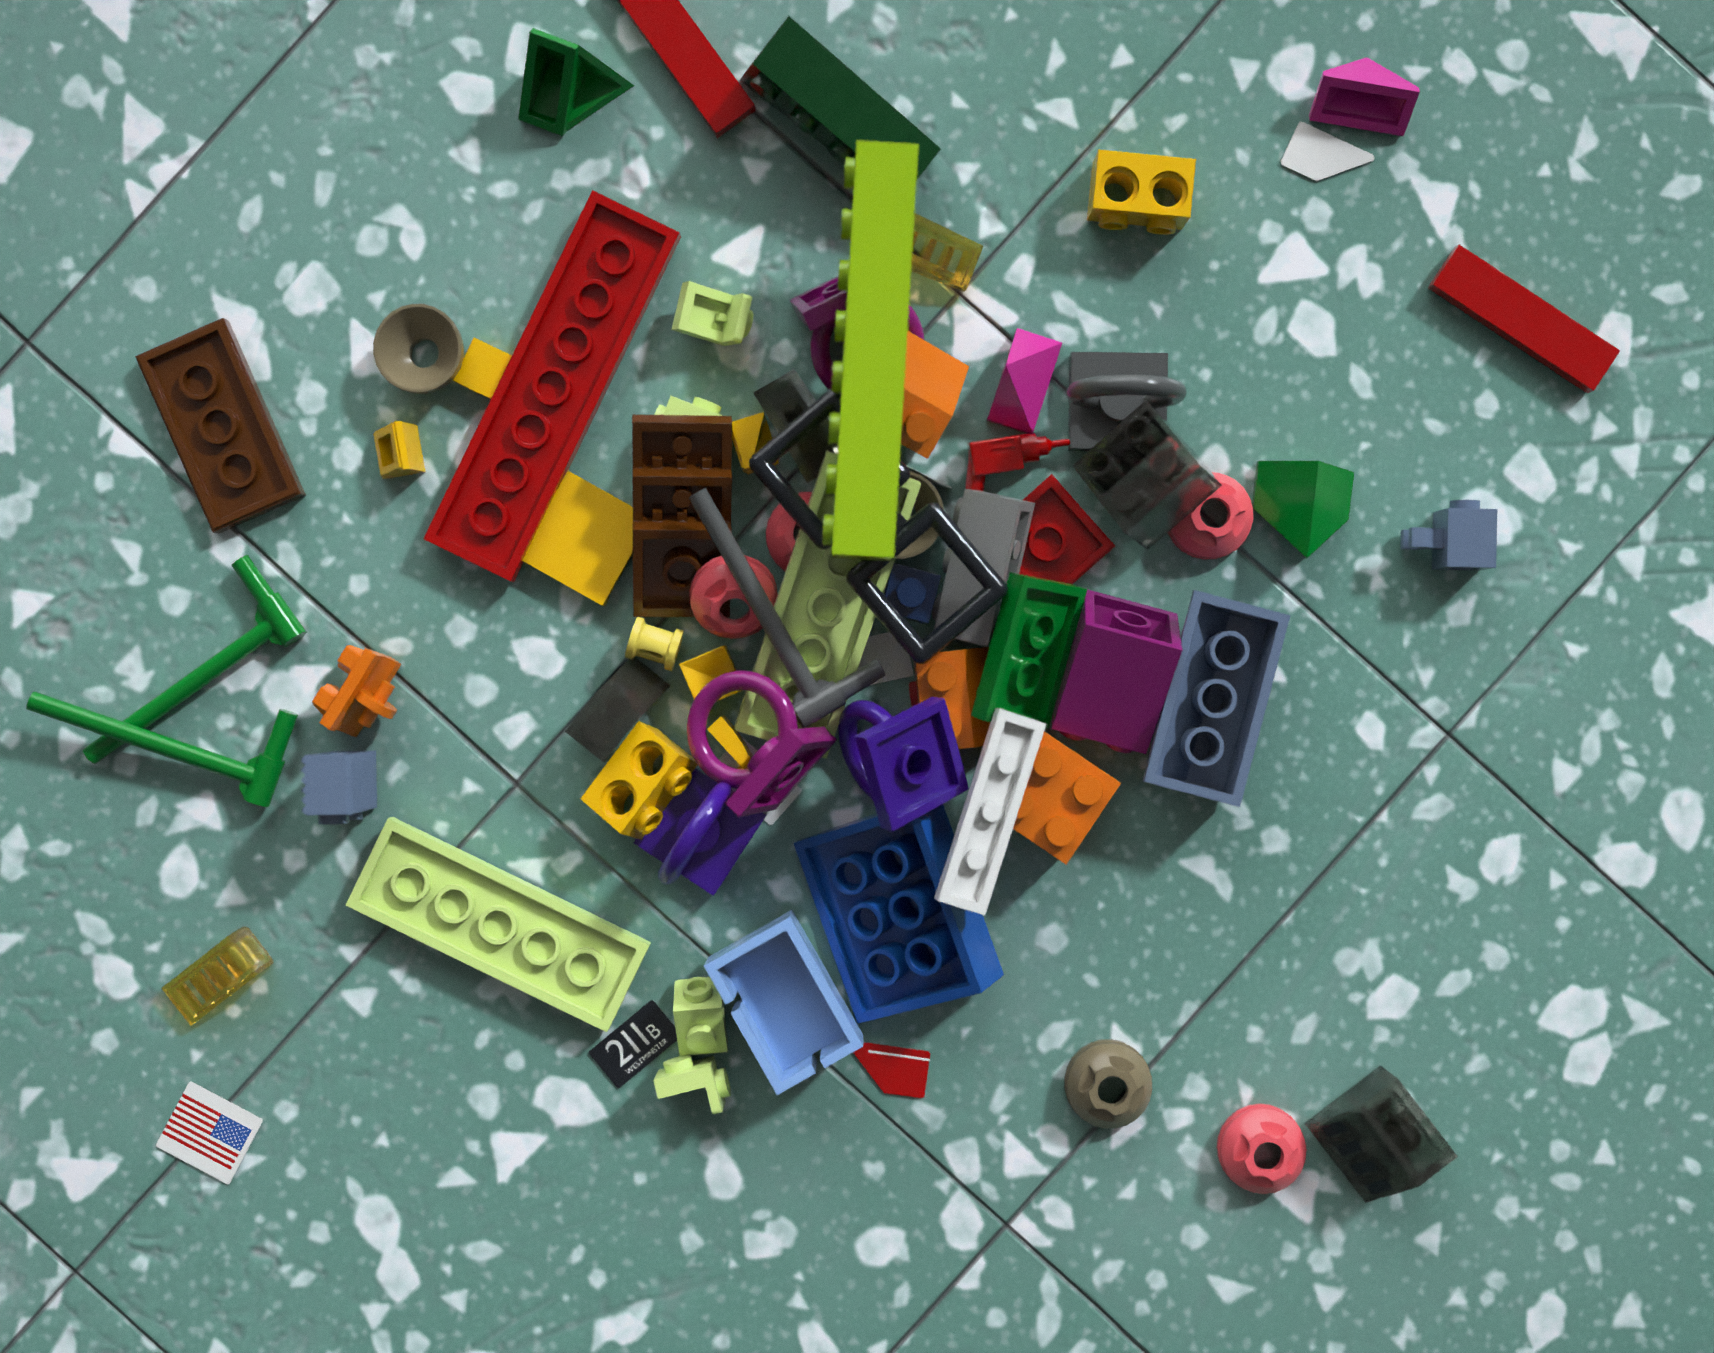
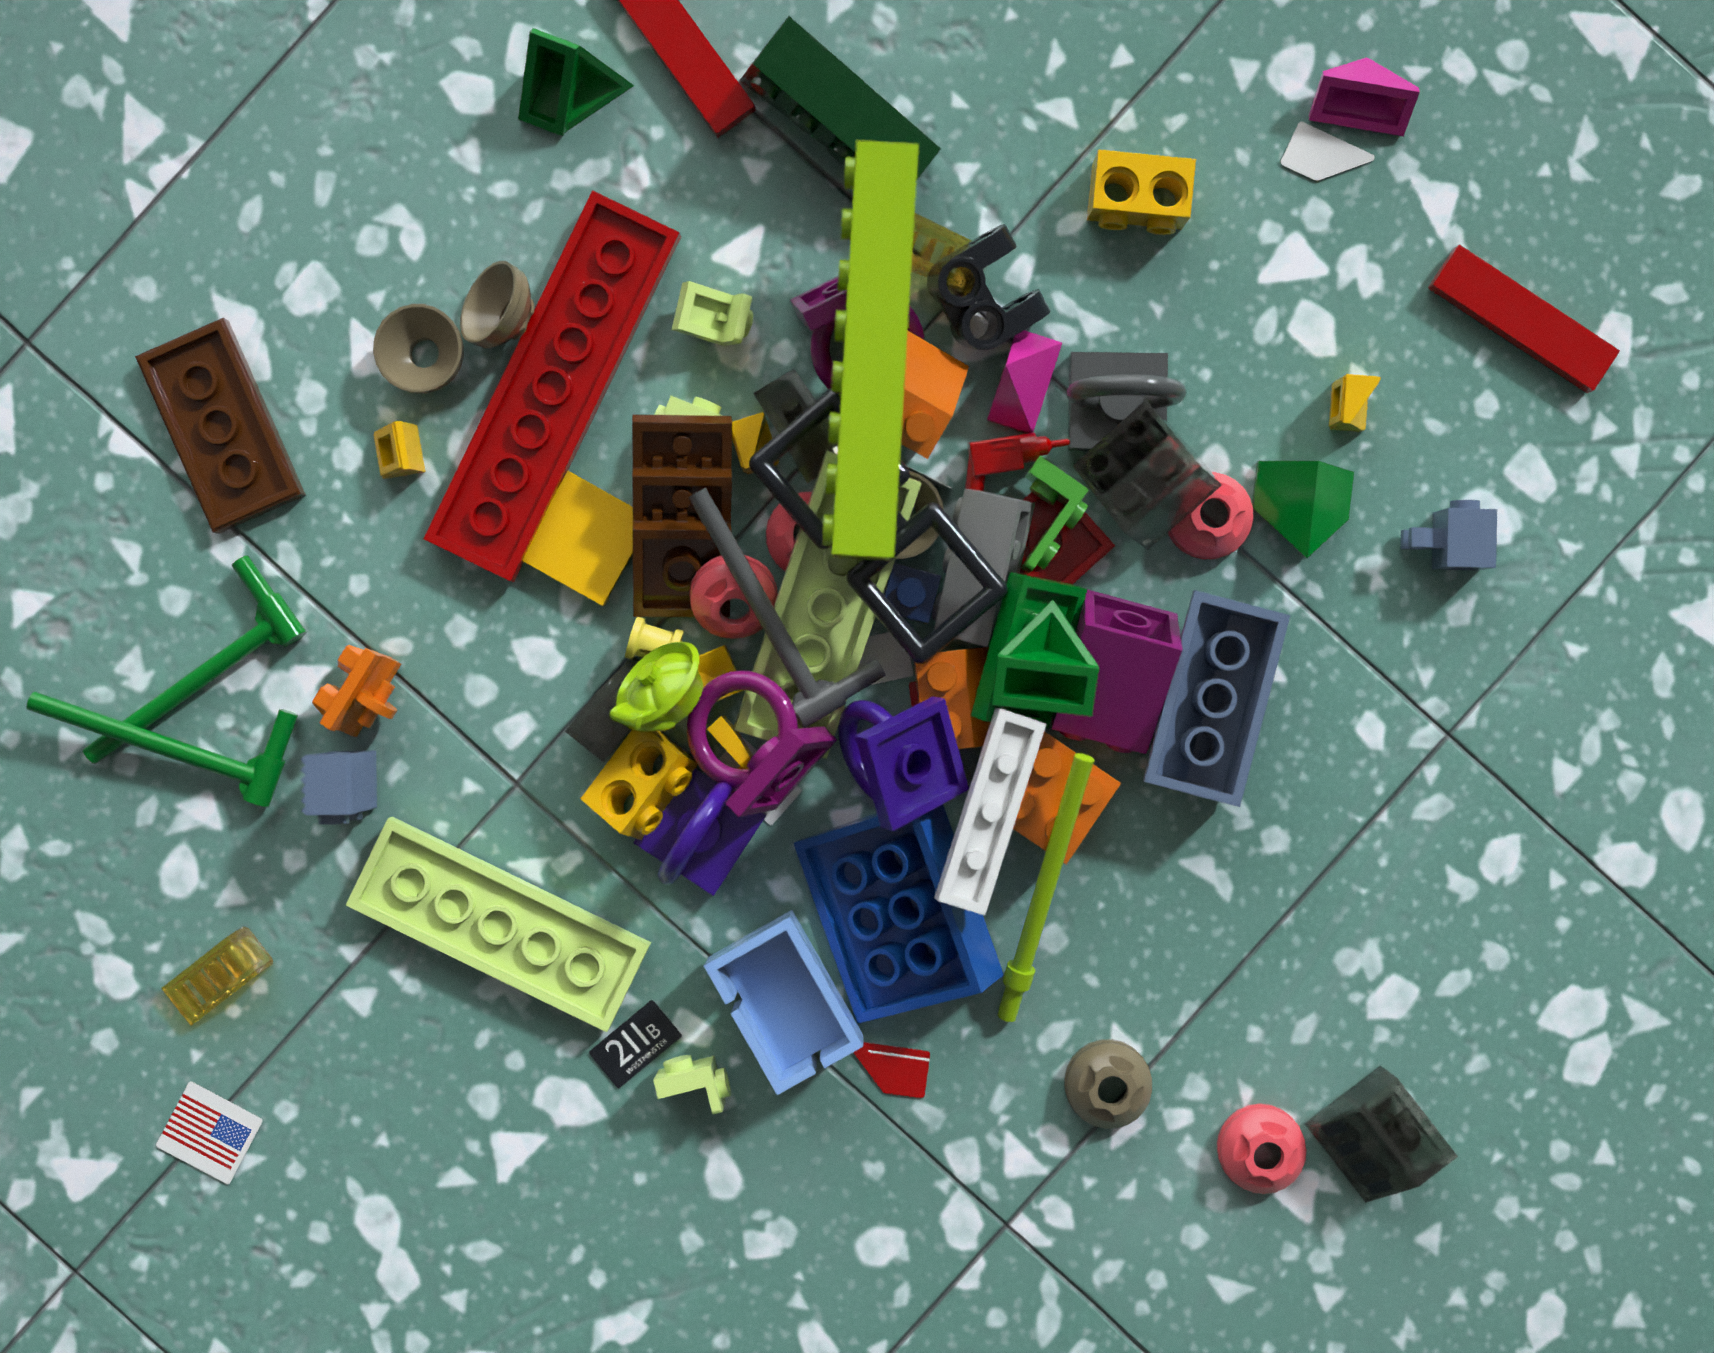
yellow tile [453,337,512,400] -> none
yellowish green bracket [673,977,728,1056] -> none
none -> dark tan piece [460,261,534,348]
none -> lime piece [609,642,703,732]
none -> black piece [927,224,1051,350]
none -> green slope [992,600,1099,717]
none -> lime bar [997,753,1094,1022]
none -> bright green bracket [1021,456,1089,573]
none -> yellow slope [1329,374,1381,432]

